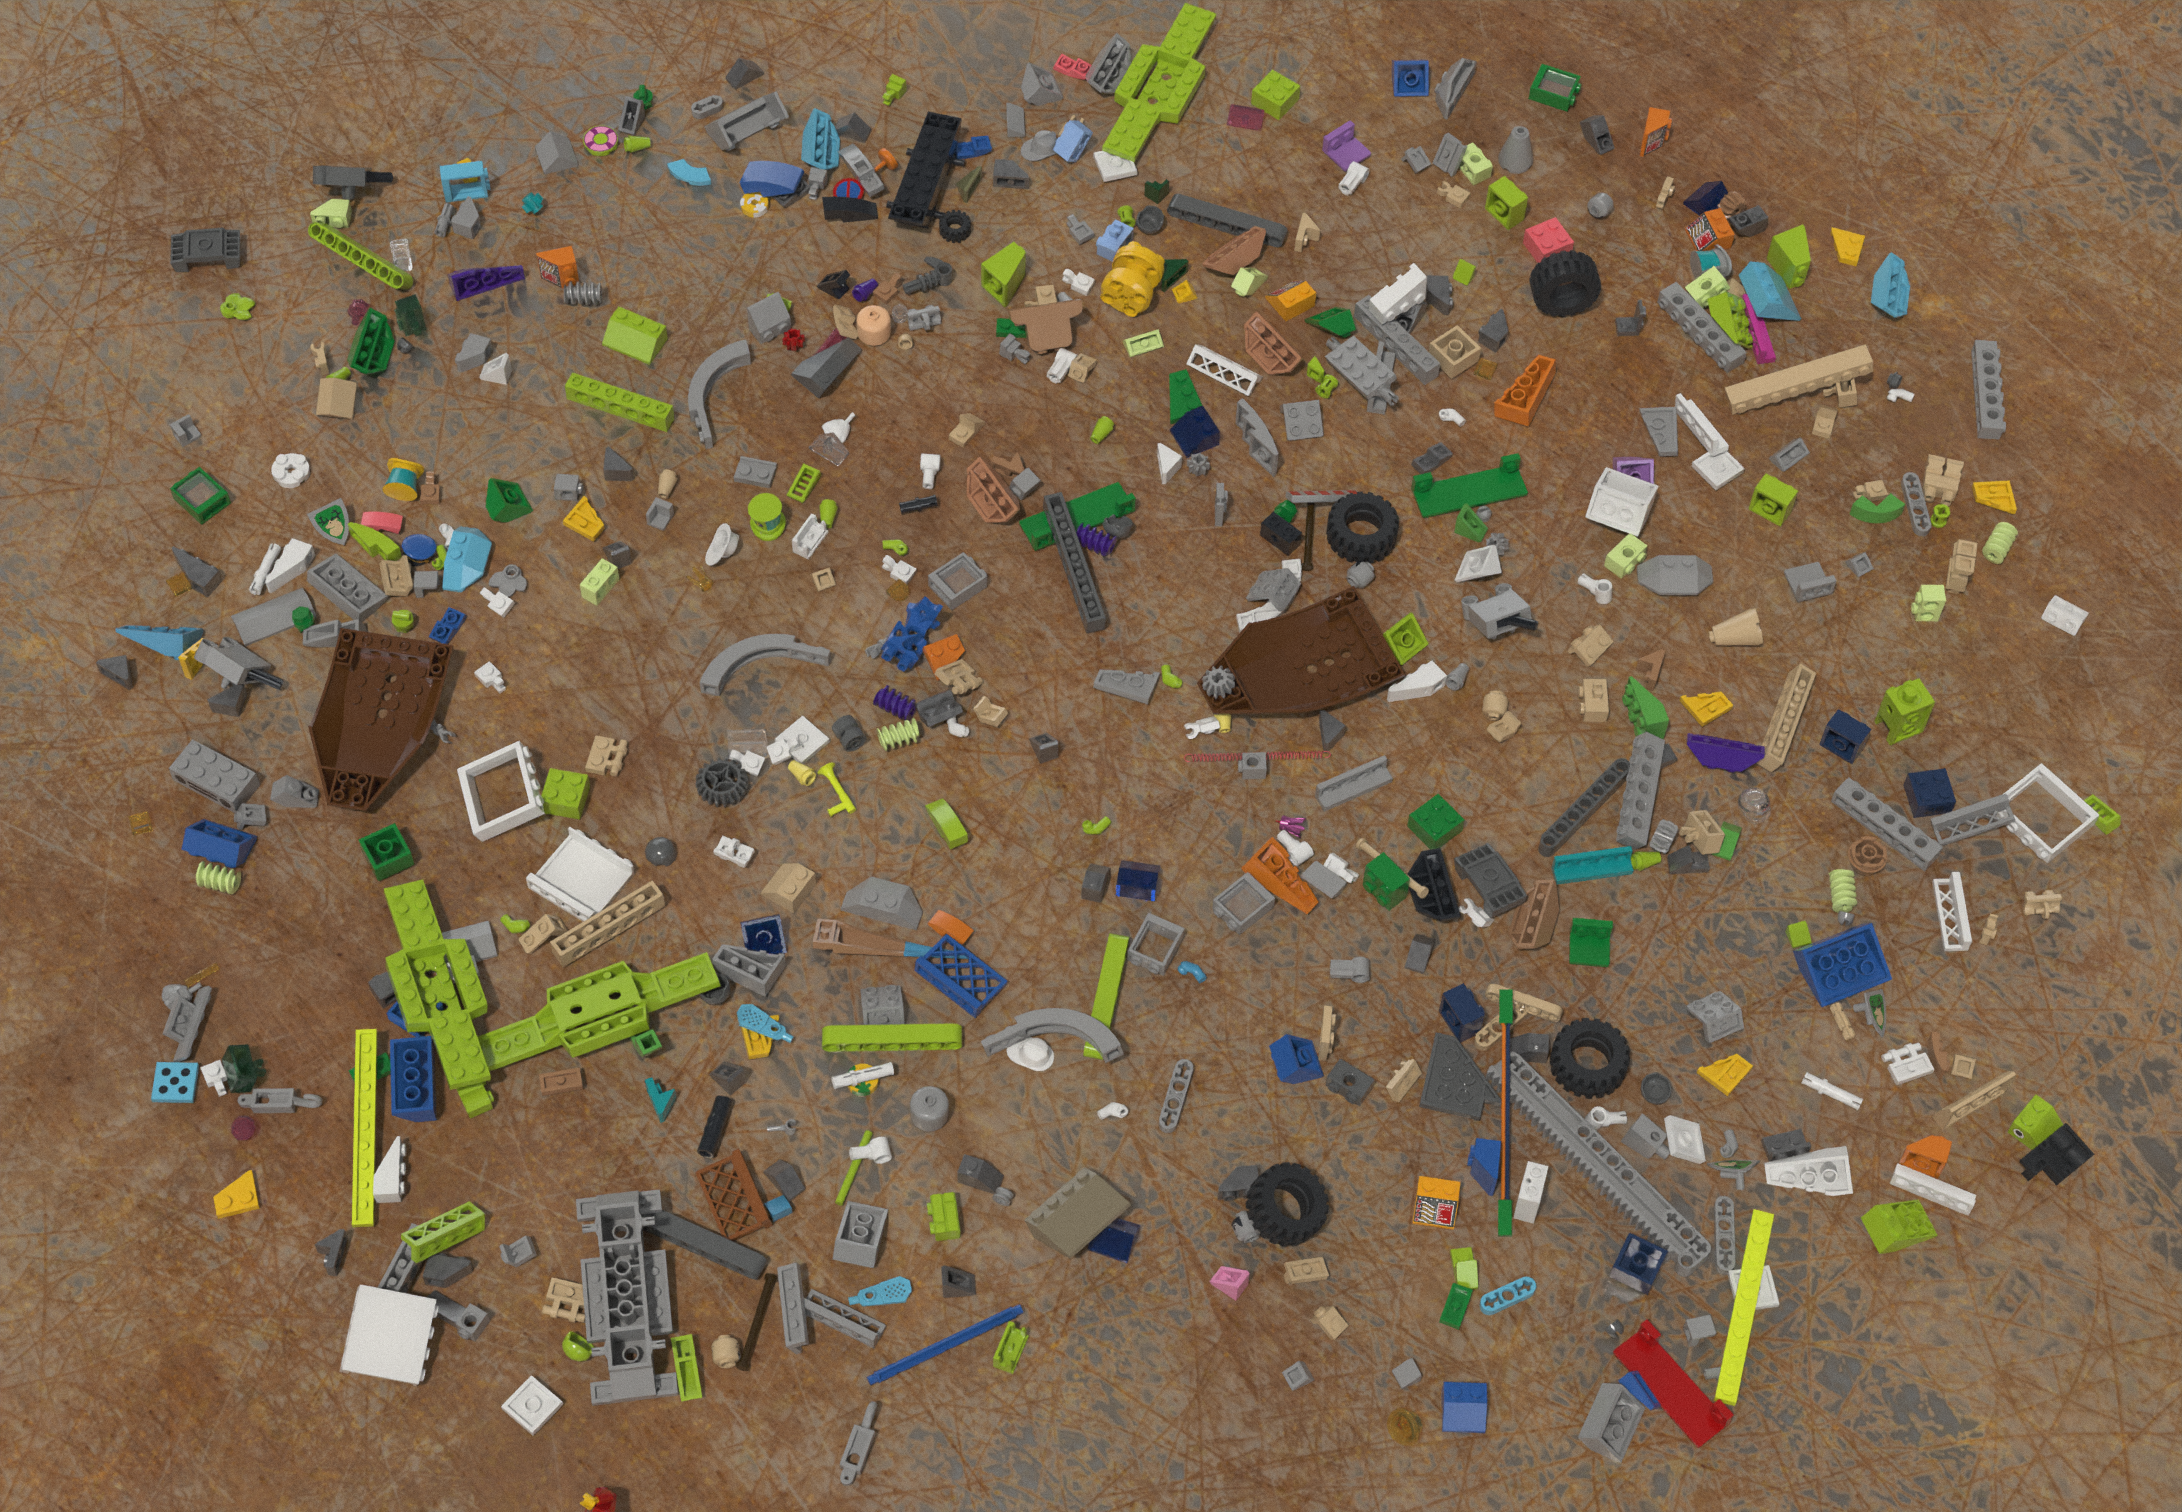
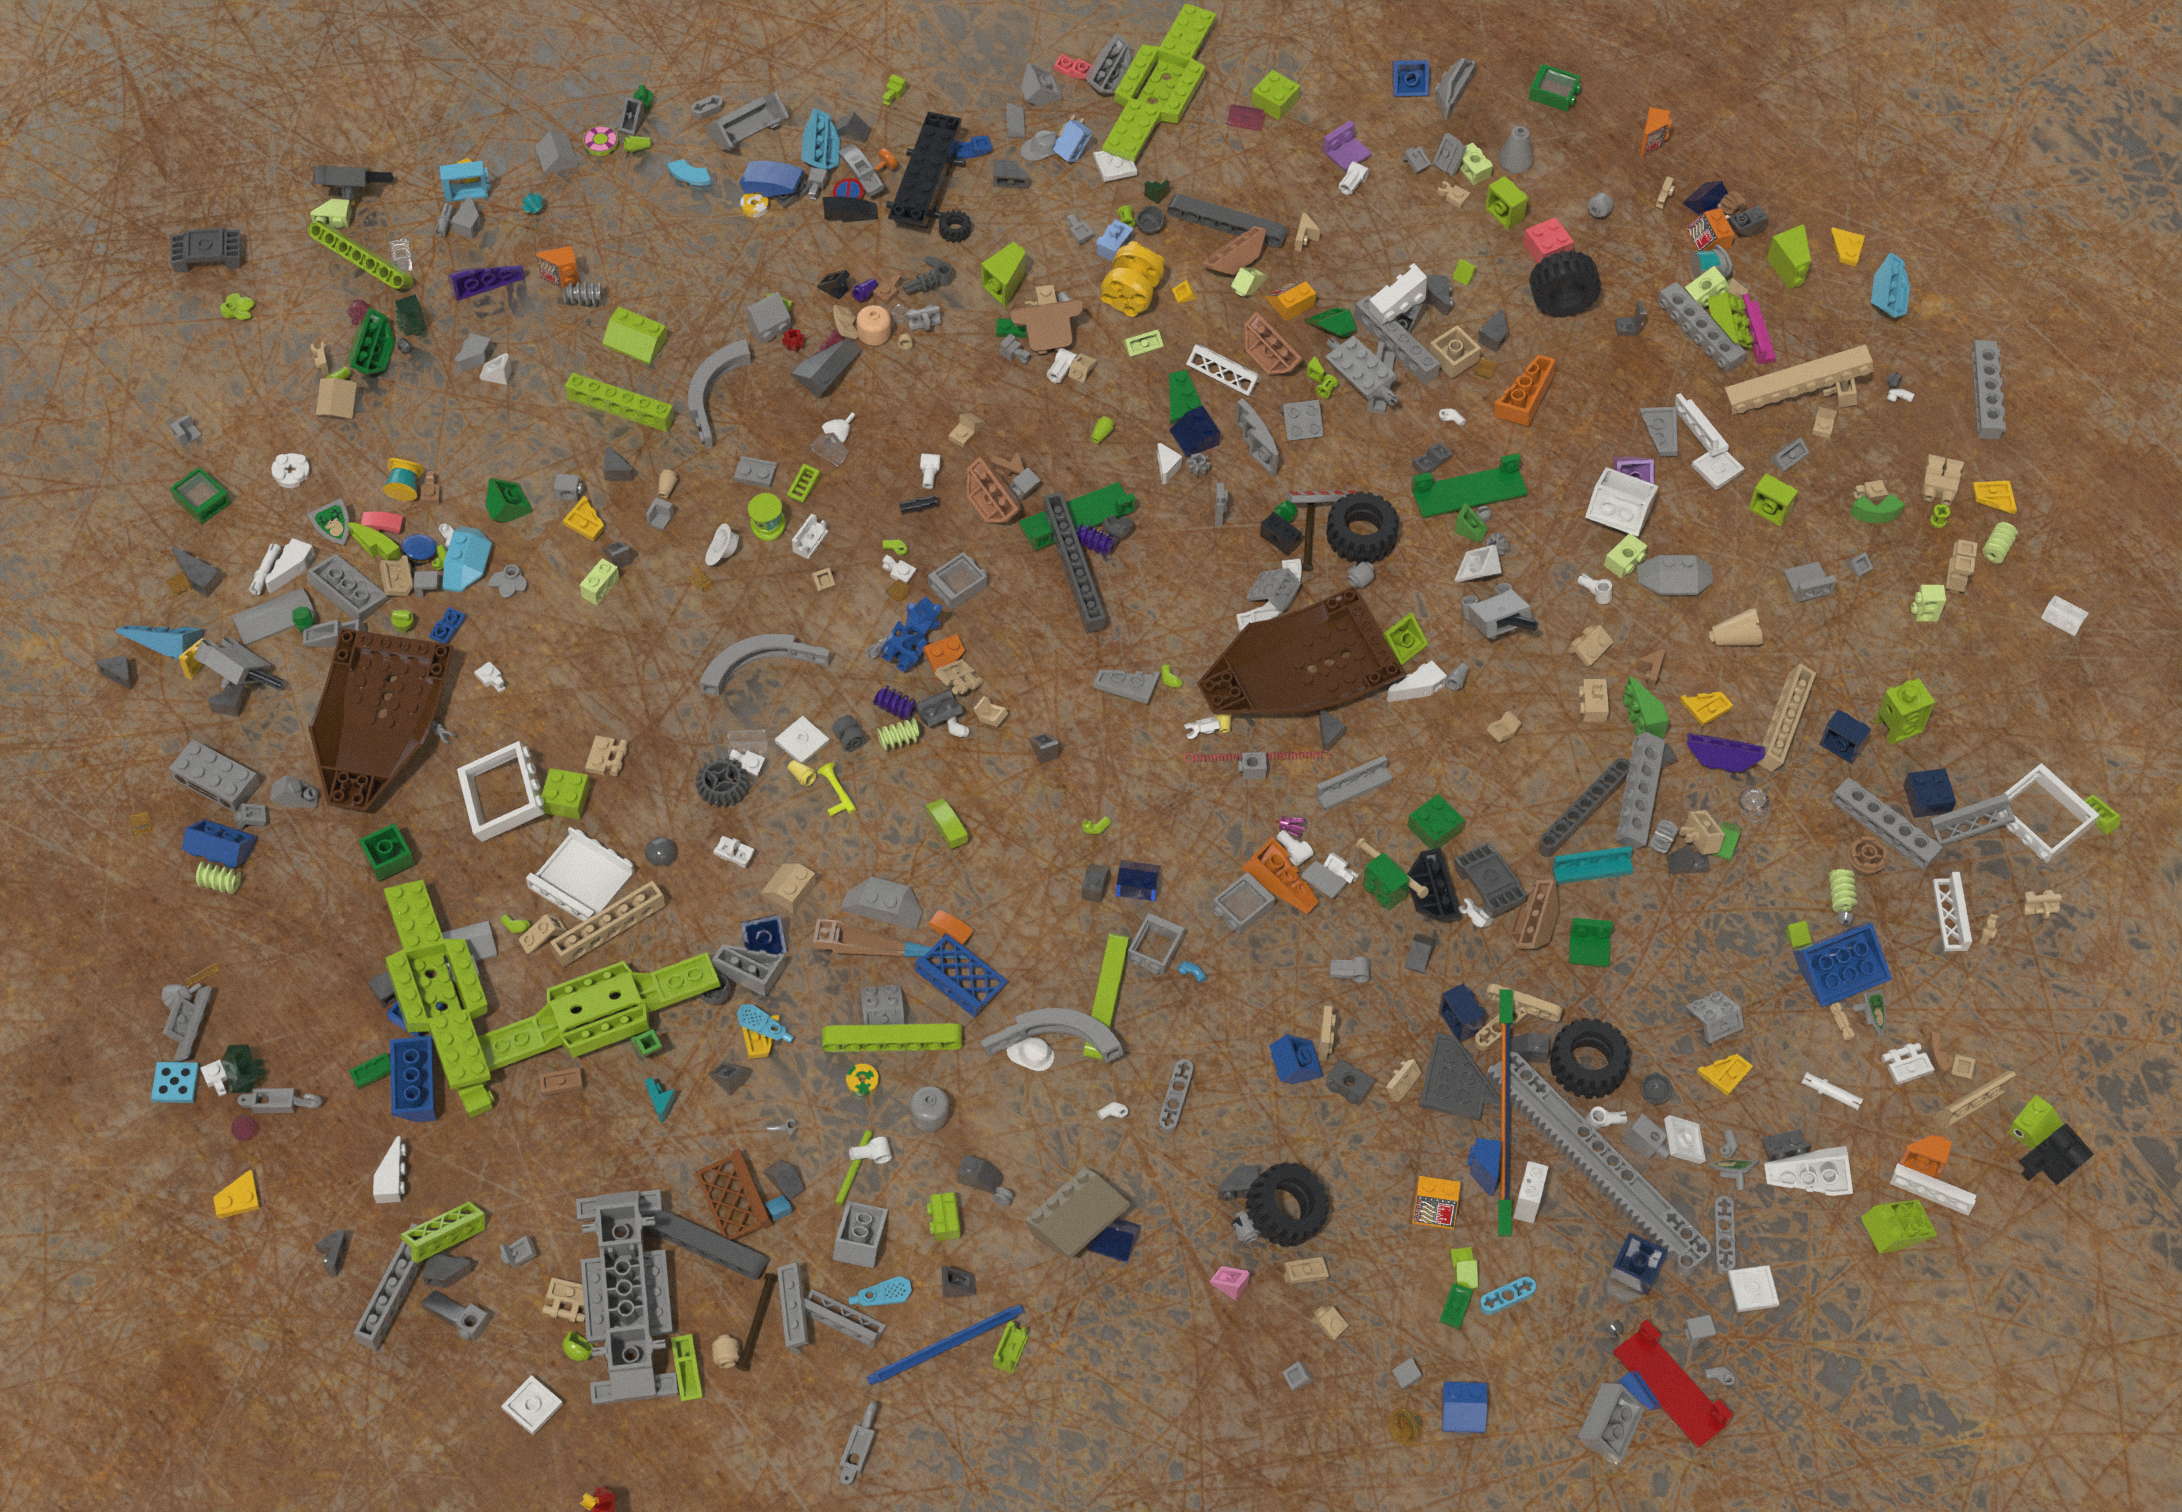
white panel [340,1284,438,1386] -> none
neon yellow plate [352,1029,377,1227] -> none
white plate [480,587,515,618] -> none
black axle [697,1095,732,1158] -> none
flat silver slope [726,58,764,90] -> none
white plate [766,737,803,765] -> none
lime cone [819,499,838,529] -> none
white pin [831,1062,894,1089] -> none
olive slope [956,166,982,203] -> none
white plate [1062,269,1095,296] -> none
dark green slope [1161,259,1189,292] -> none
light grey gear [1202,666,1235,699] -> none
tan head [1482,691,1508,720] -> none
flat silver slope [1580,115,1615,155] -> none
lime cone [1630,851,1661,871] -> none
neon yellow plate [1714,1209,1774,1406] -> none
medium azure slope [1739,261,1801,321] -> none
light grey beam [1901,472,1931,537] -> none

